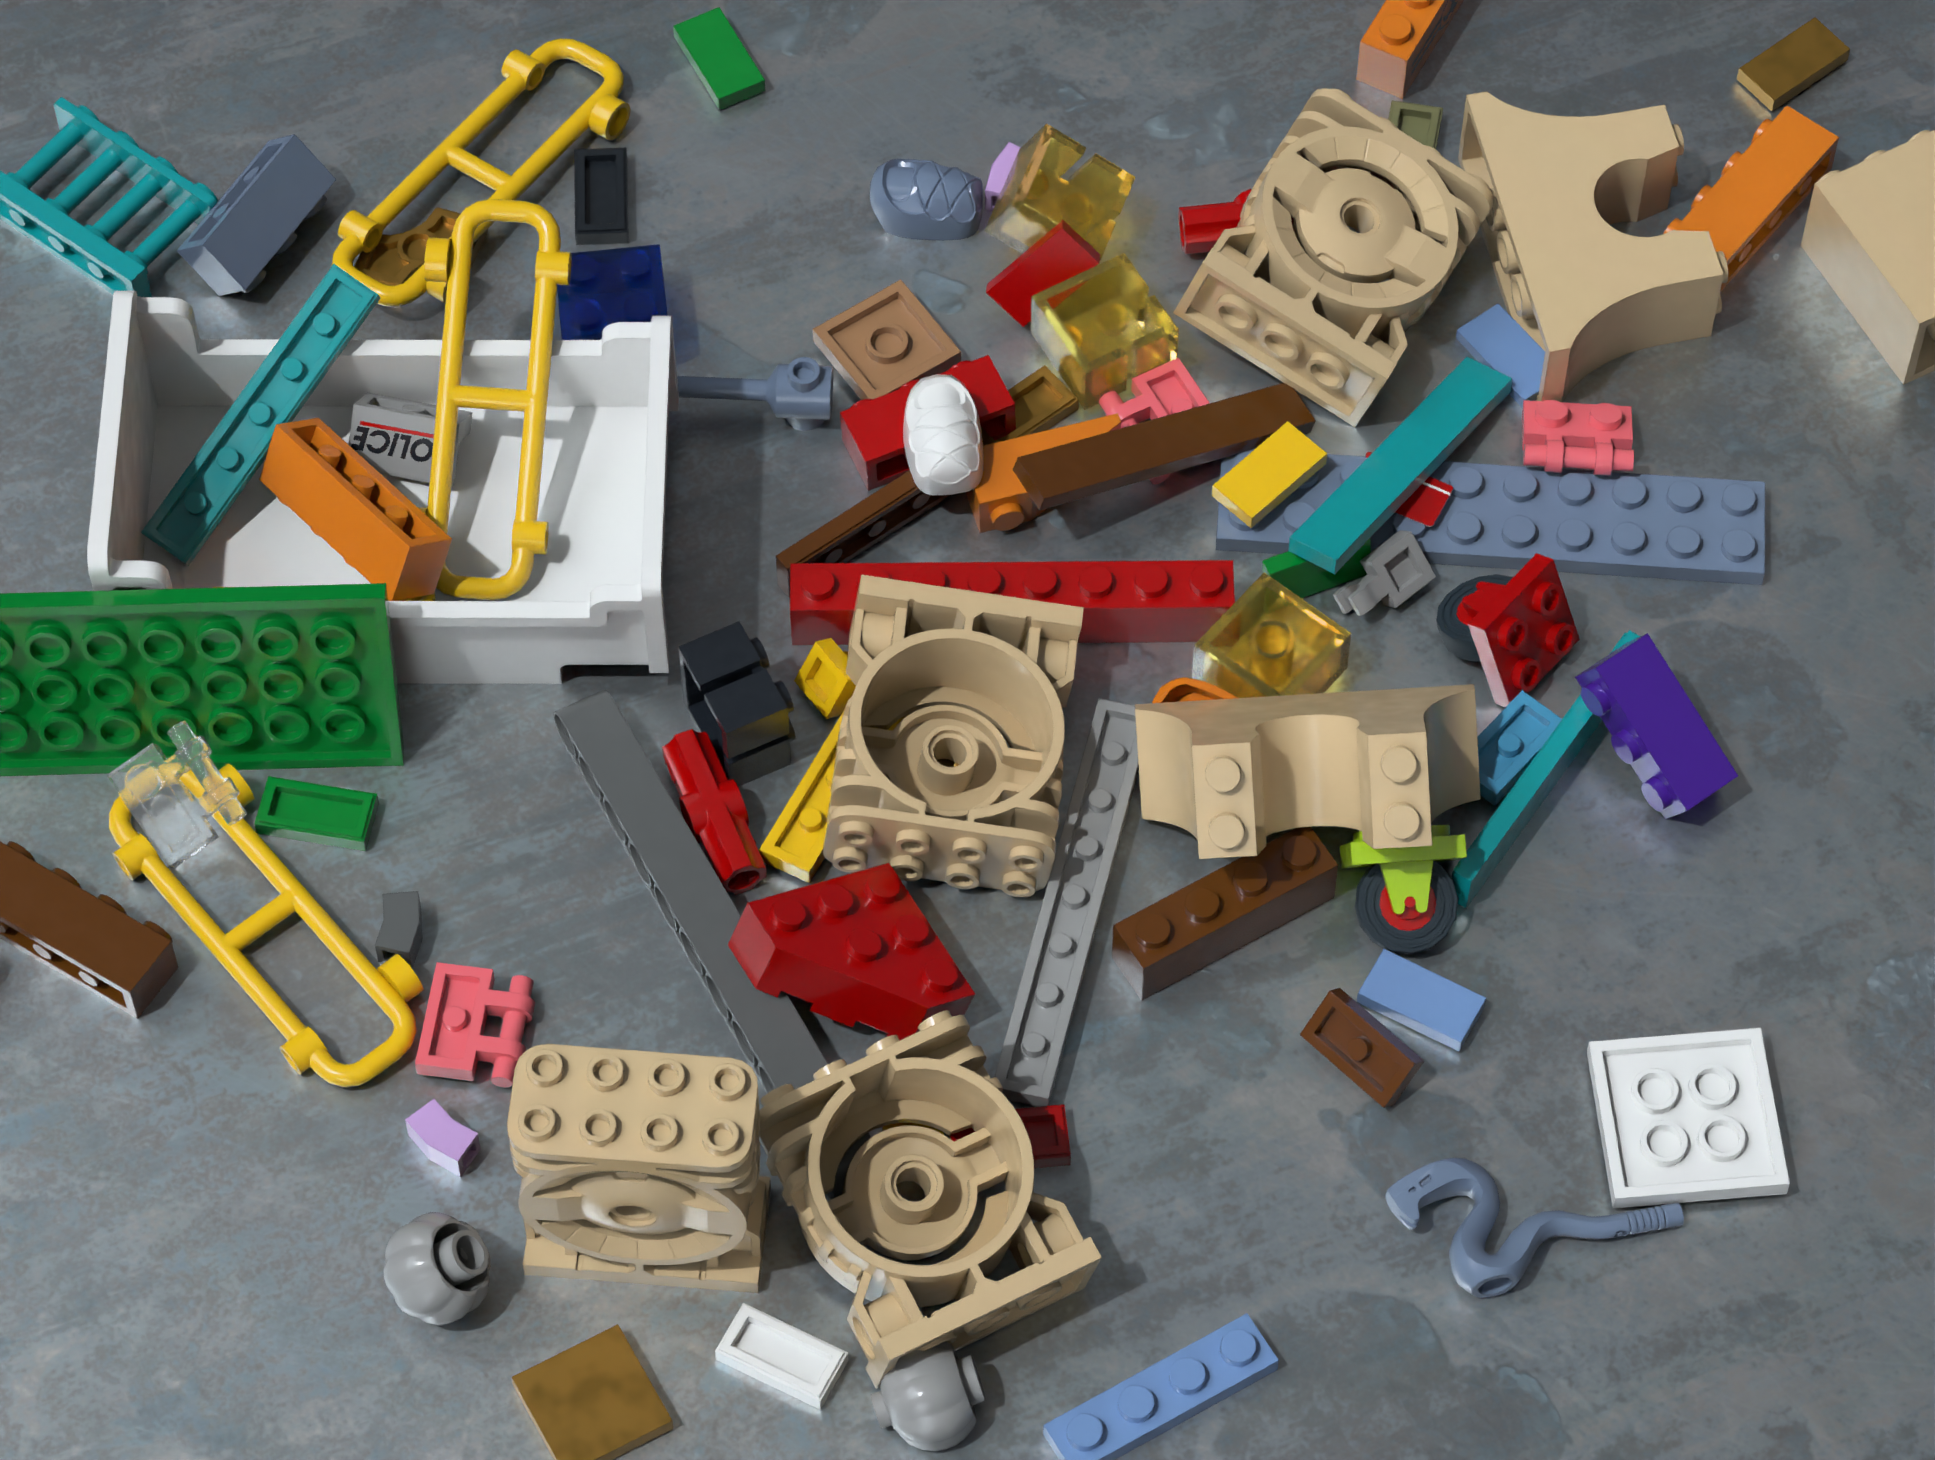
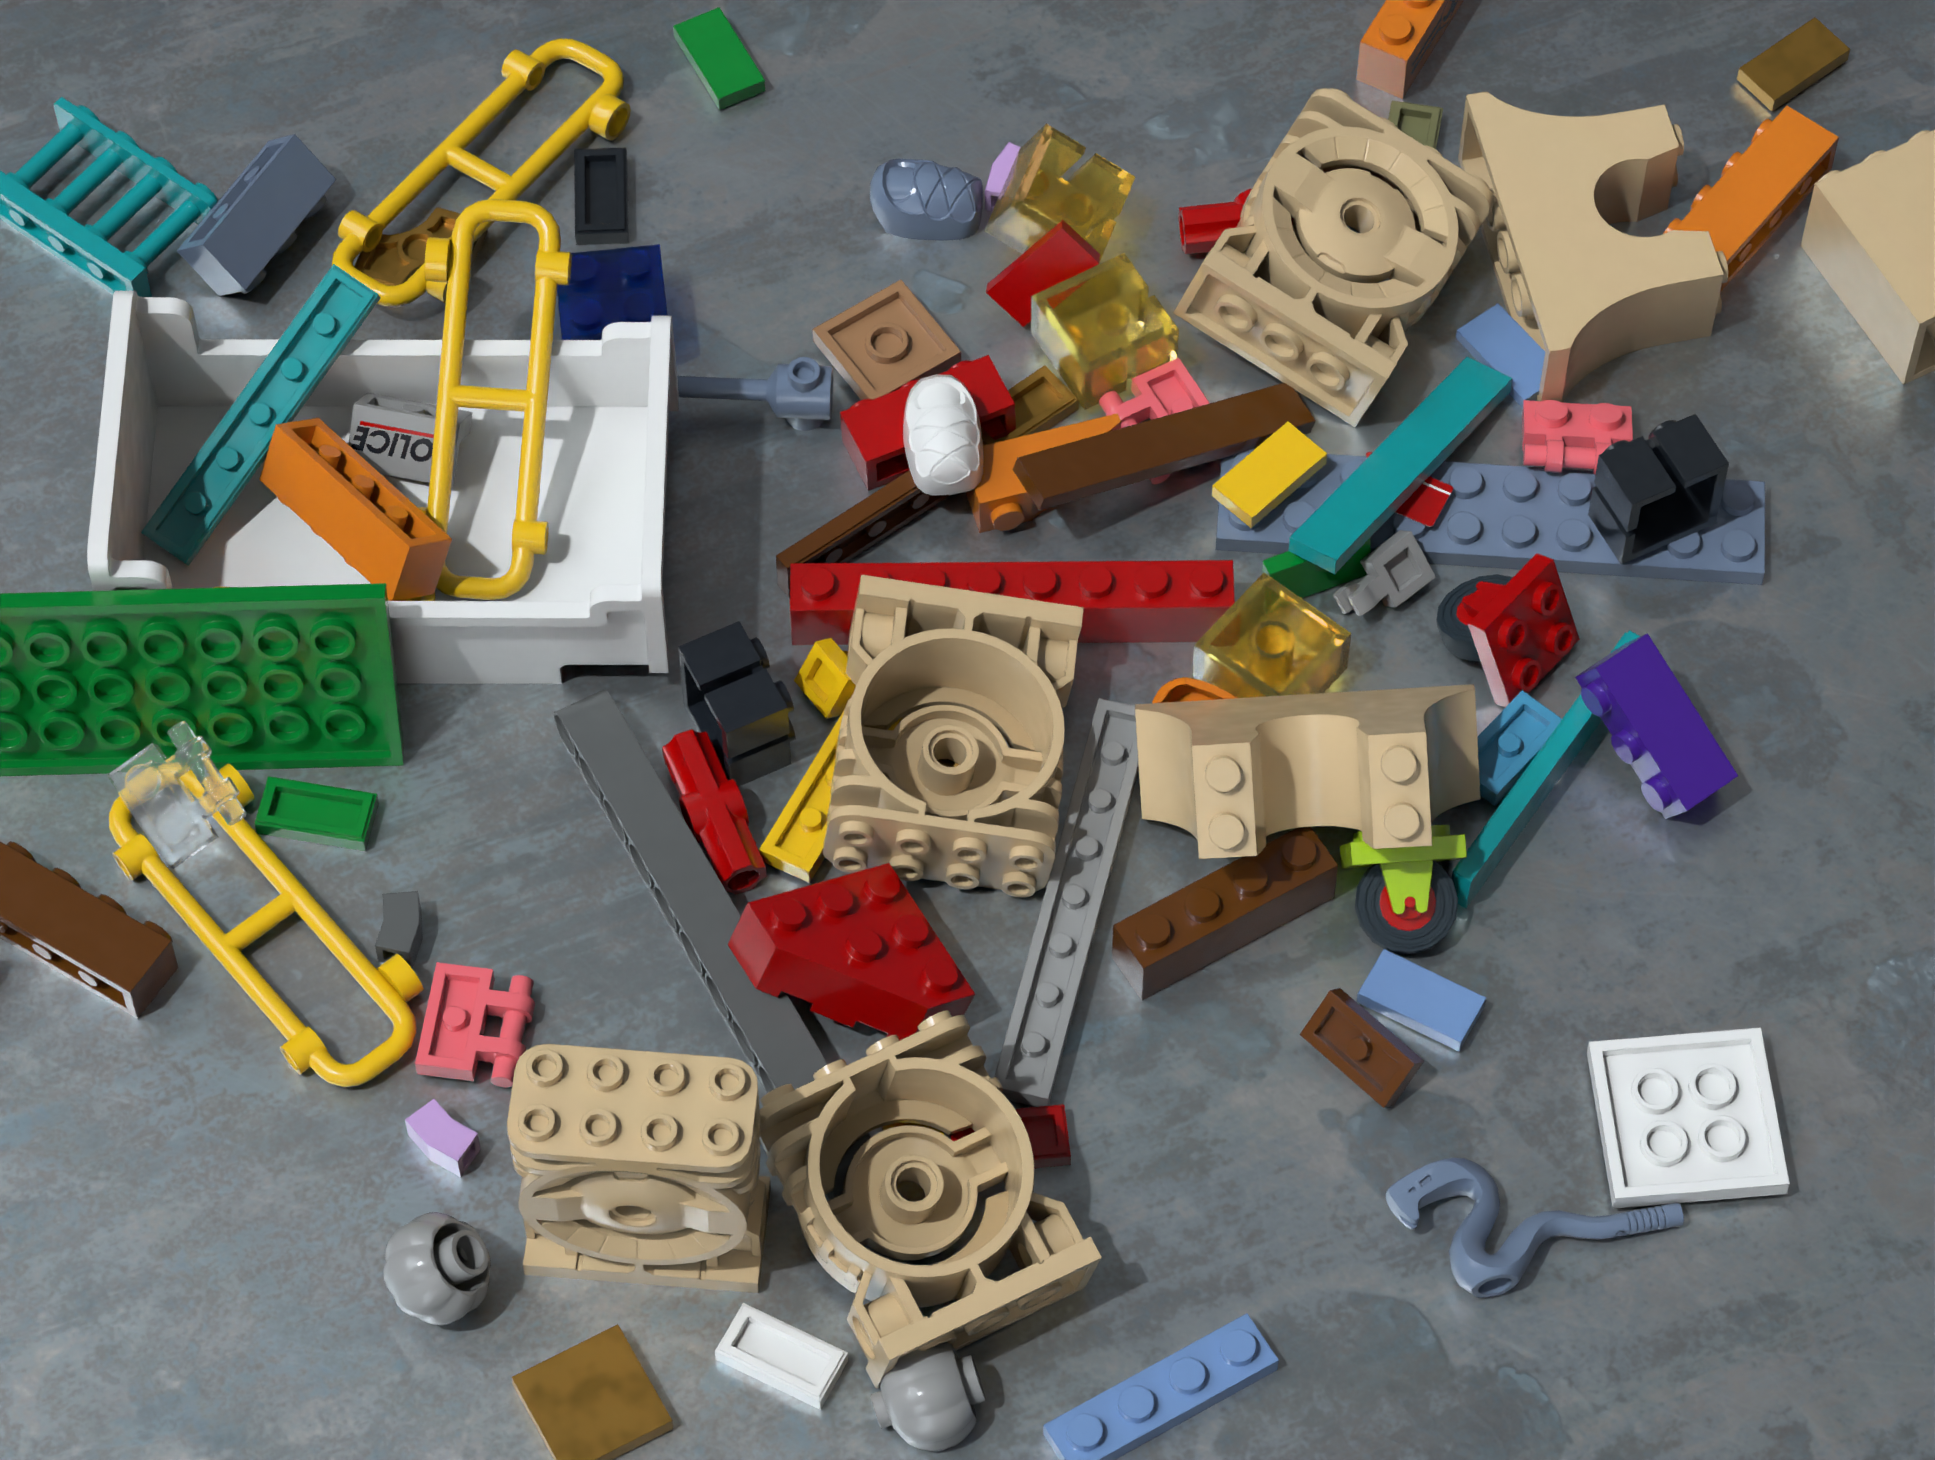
none -> black piece [1588,414,1729,564]

